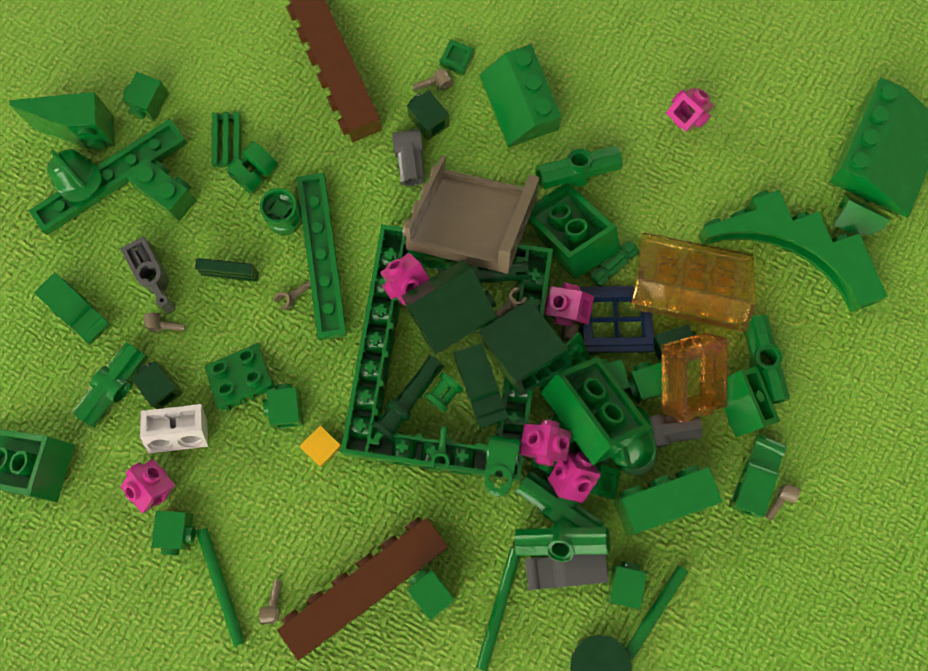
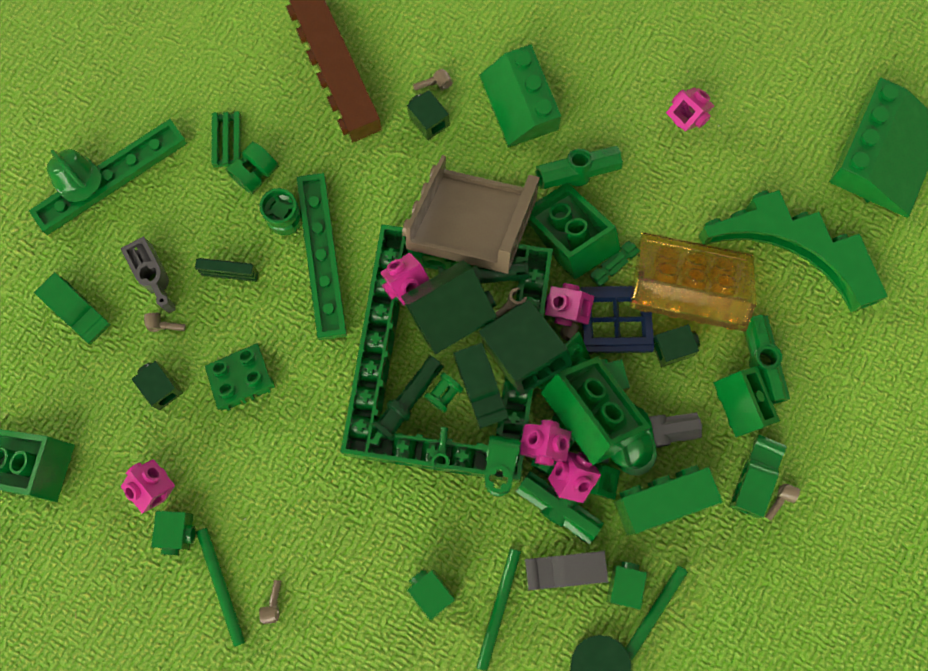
green slope [9,92,115,150] -> none
green piece [72,342,148,428] -> none
green brick [122,72,169,121] -> none
green brick [126,158,196,222] -> none
white brick [140,404,208,454] -> none
green brick [263,384,304,429] -> none
dark tan hand [273,280,311,310] -> none
reddish brown brick [277,517,449,661] -> none
yellow tile [299,425,341,468] -> none
dark grey piece [392,129,425,187] -> none
green tile [439,39,475,76] -> none
green piece [515,521,610,562] -> none
green brick [628,361,676,404] -> none
clear orange window [662,332,728,422] -> none
green brick [834,194,890,235] -> none

